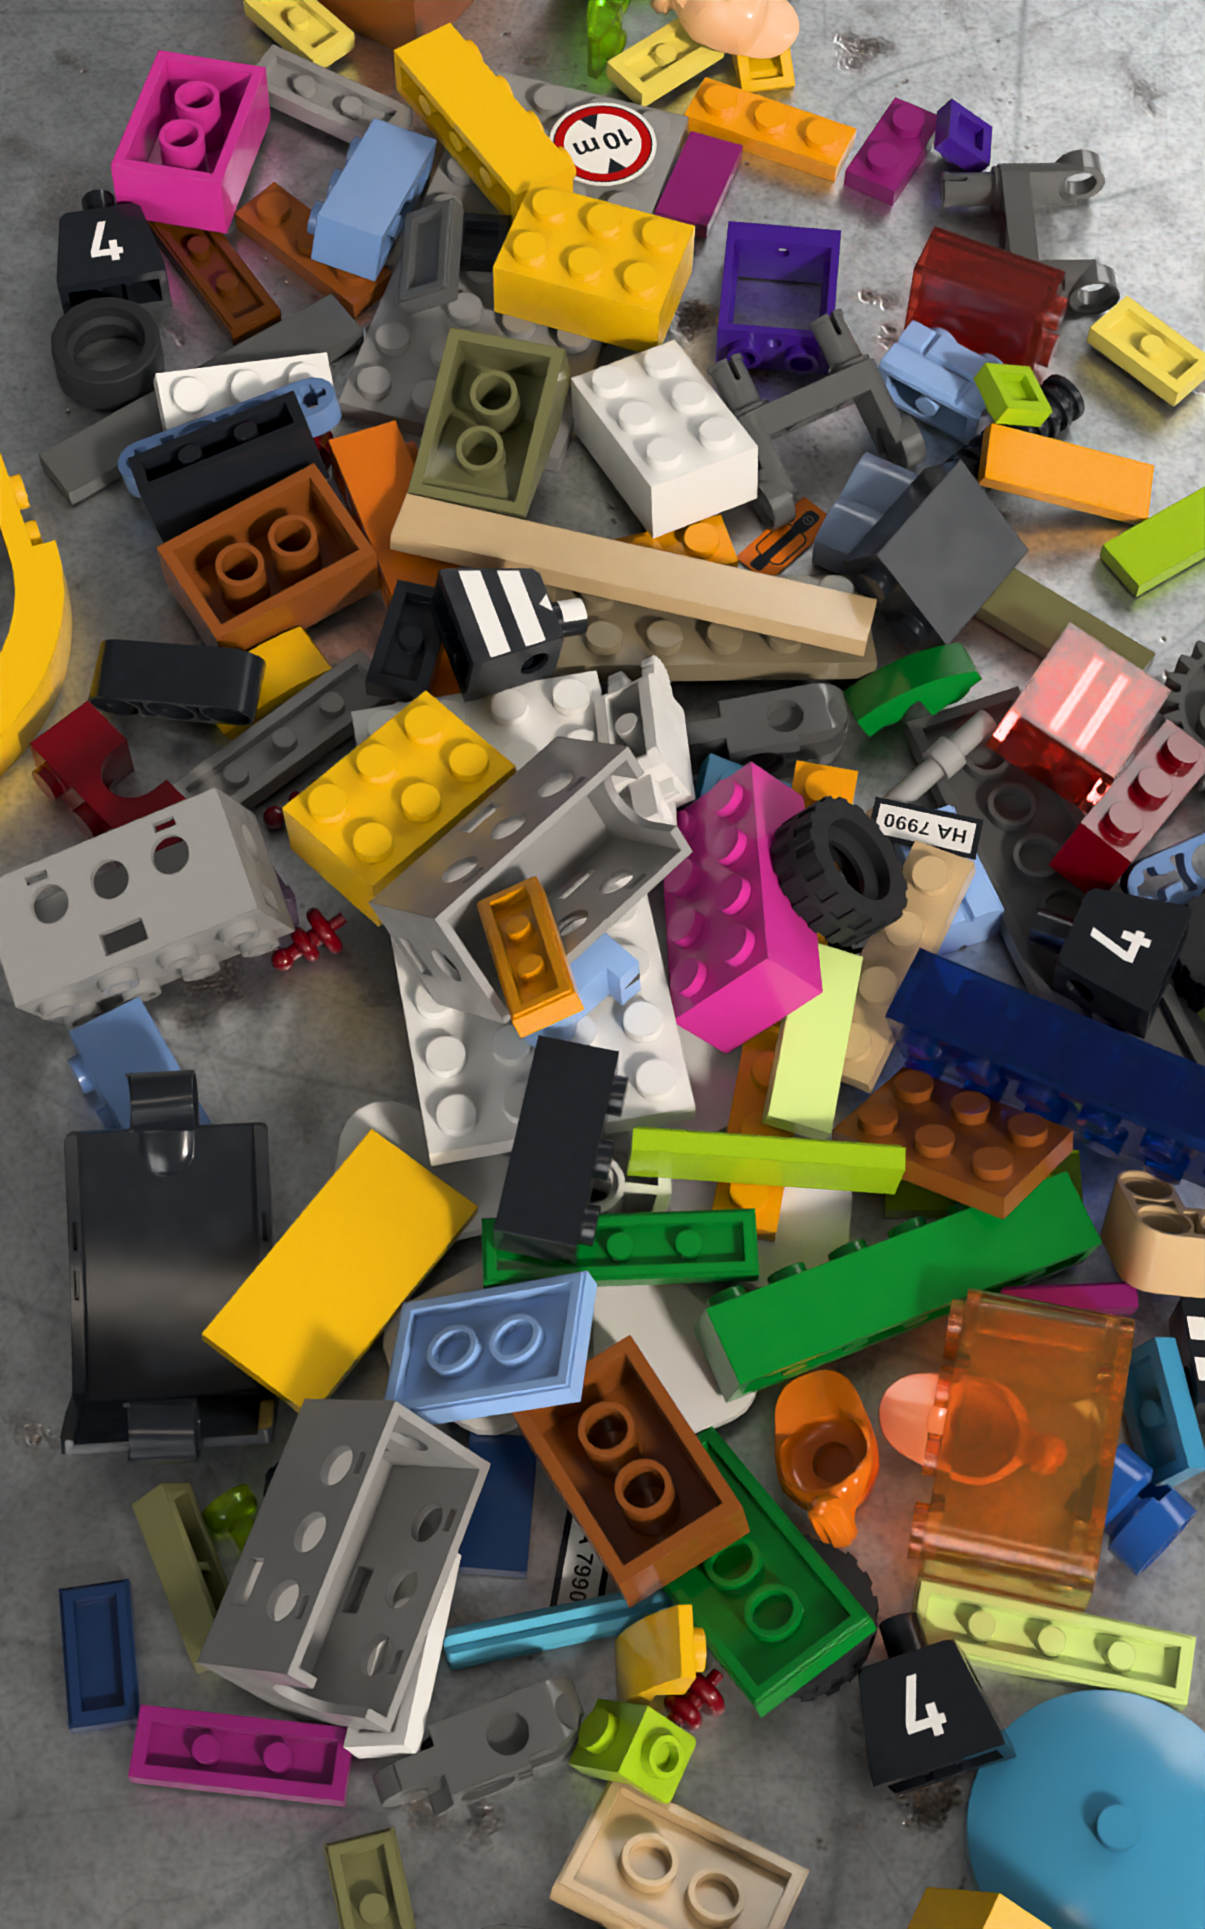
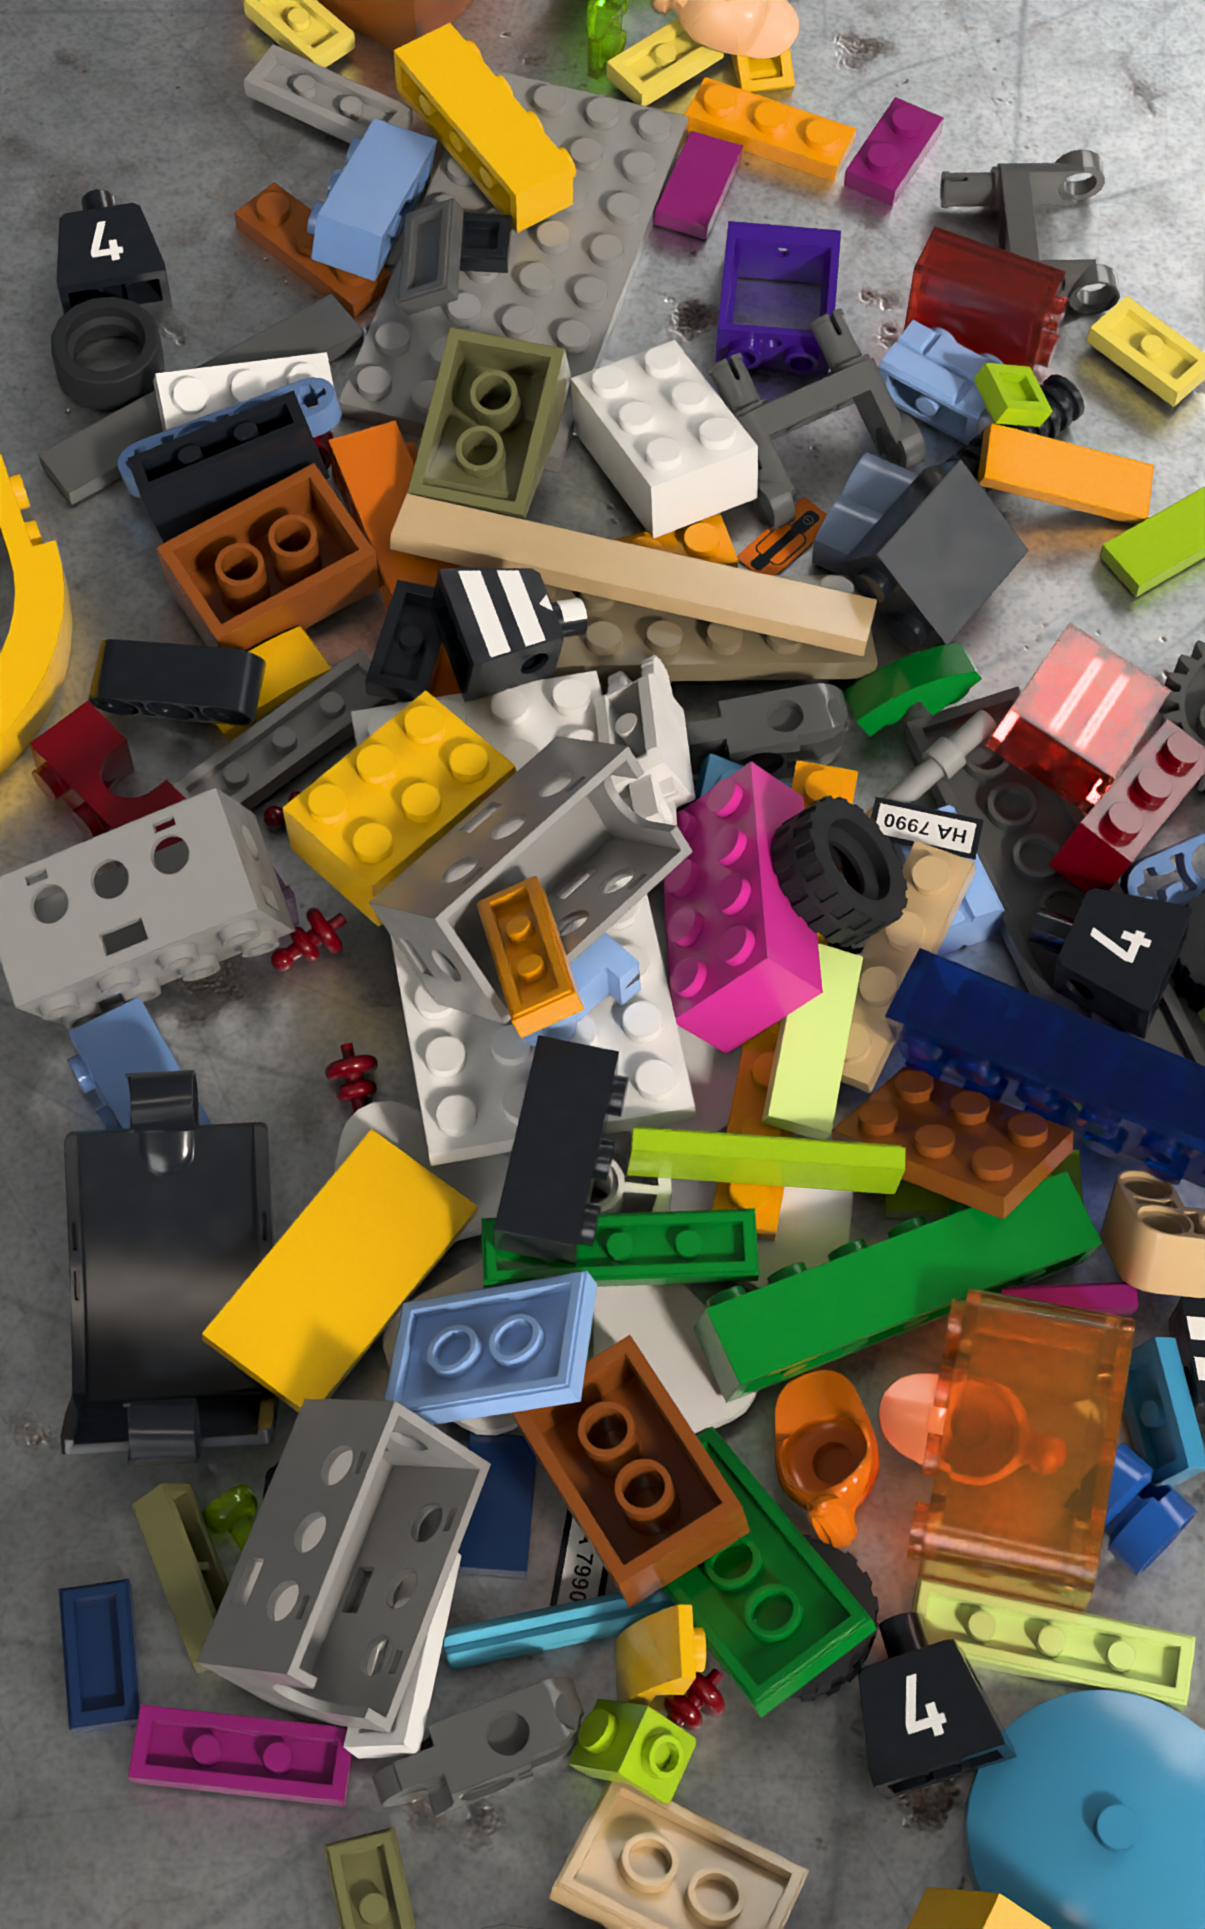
dark pink brick [111,50,271,234] -> none
reddish brown tile [147,221,282,346] -> none
yellow brick [493,181,695,352] -> none
sticker [549,102,657,186] -> none
dark purple plate [934,98,993,172] -> none
olive tile [974,568,1156,705] -> none
none -> dark red hair [325,1043,378,1116]

